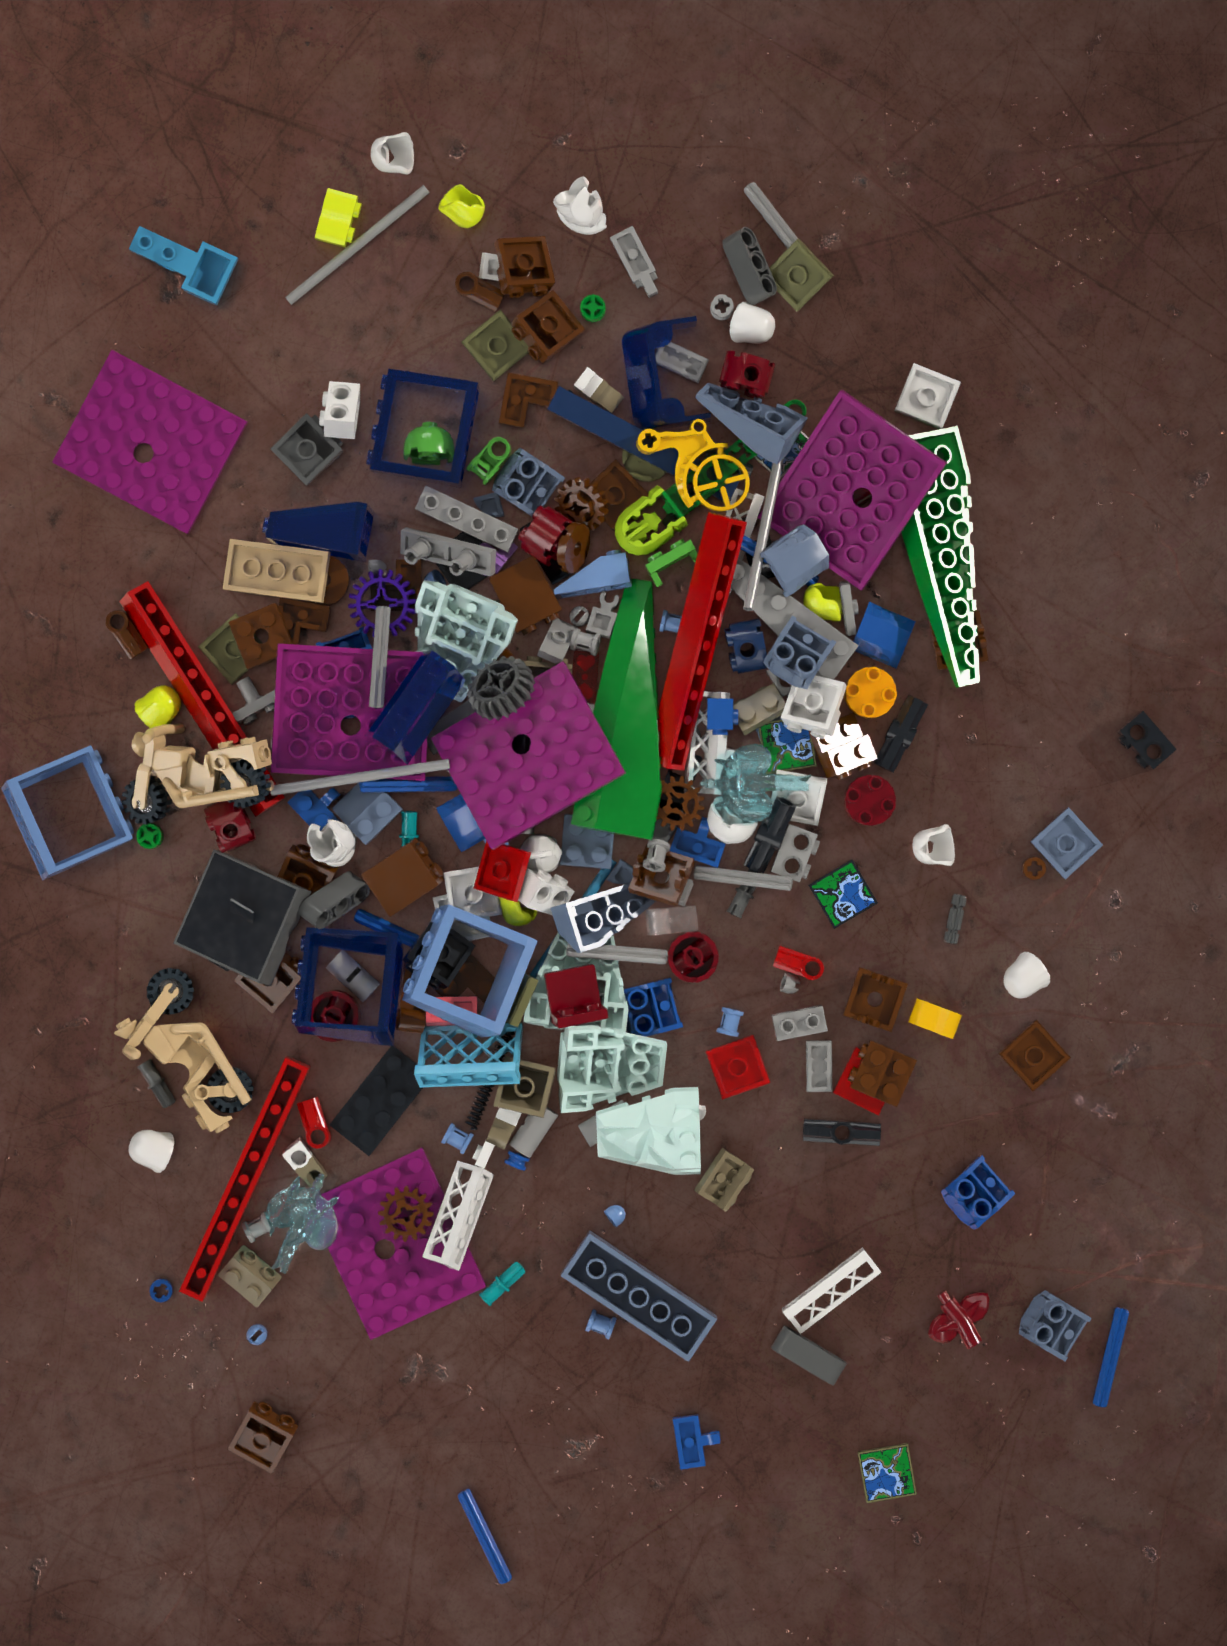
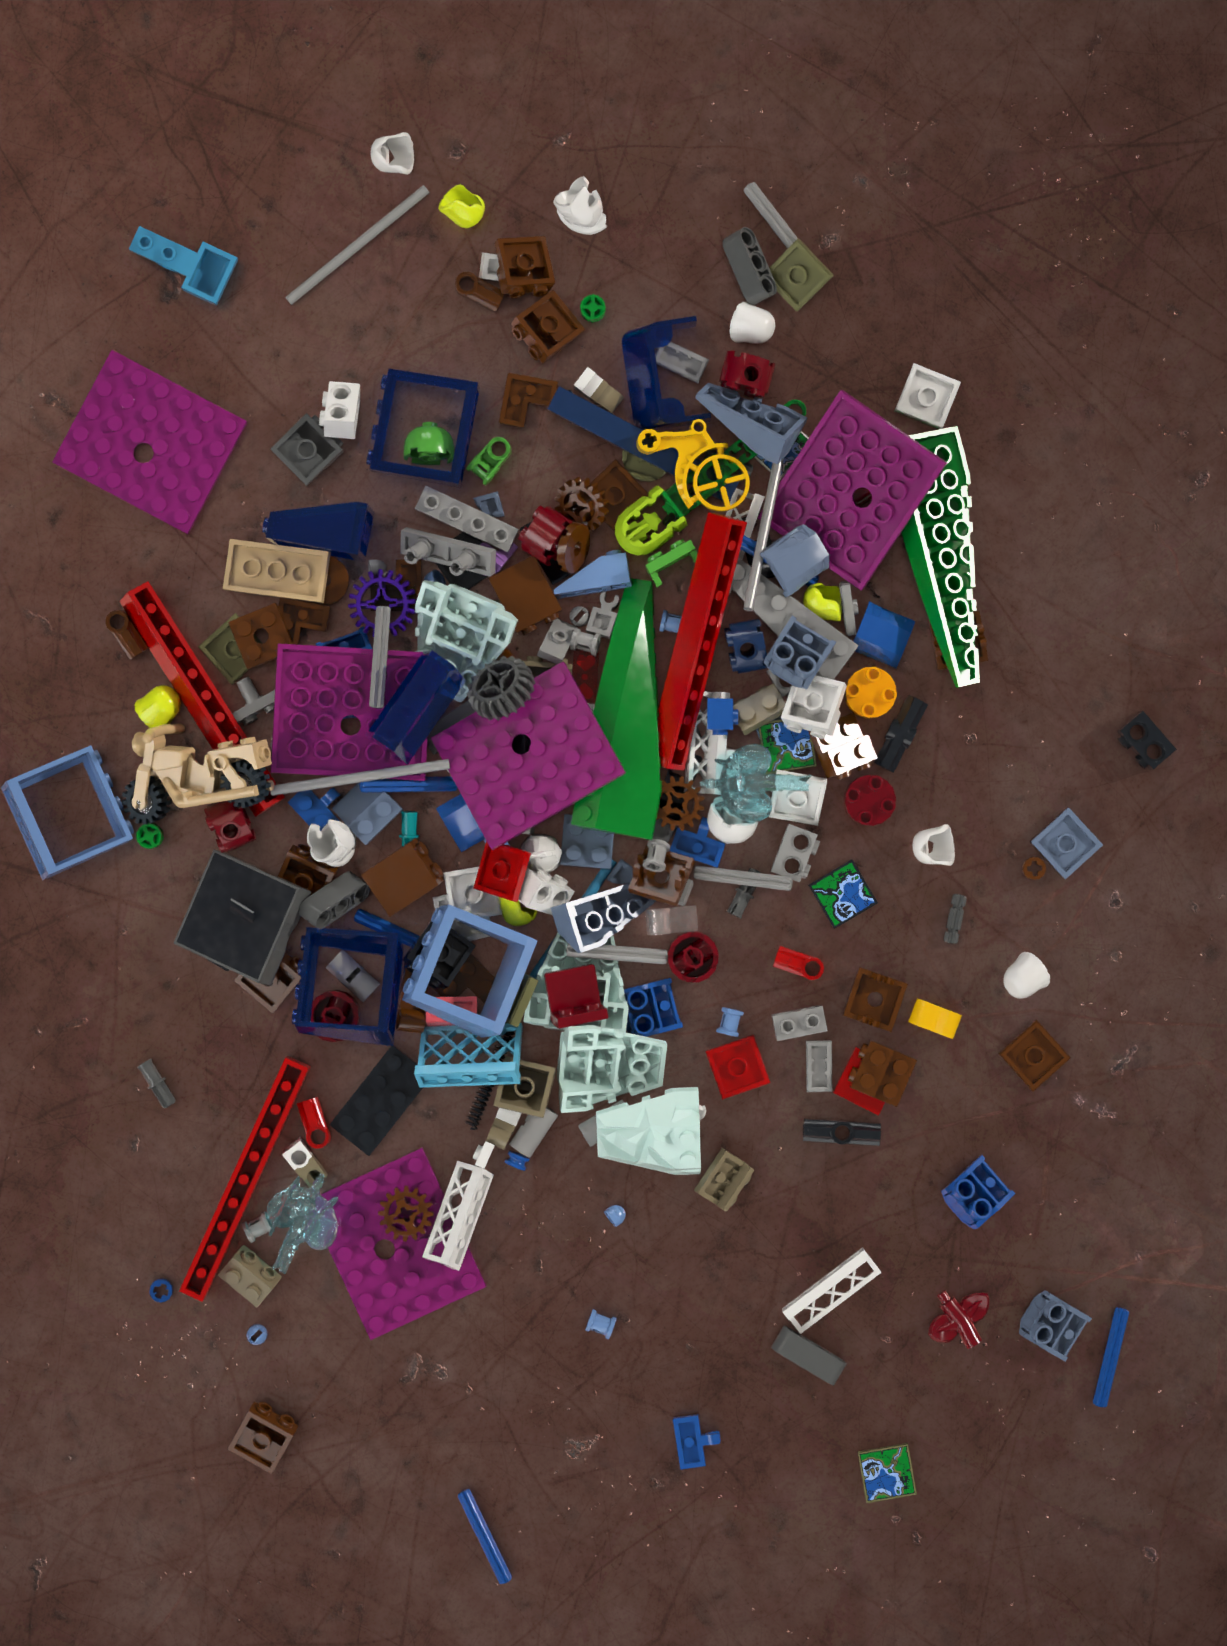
tan piece [114,968,253,1133] -> none
white hair [129,1130,175,1173] -> none
neon yellow brick [315,188,362,248] -> none
medium blue bush [441,1123,474,1154] -> none
olive tile [461,310,529,382] -> none
teal axle [479,1262,526,1306] -> none
sand blue slope [492,448,565,517] -> none
sand blue brick [561,1230,717,1362] -> none
light grey hinge [610,226,658,298] -> none
light grey bush [710,294,734,321] -> none
black piece [744,796,796,874] -> none
light grey hinge [780,972,801,994] -> none

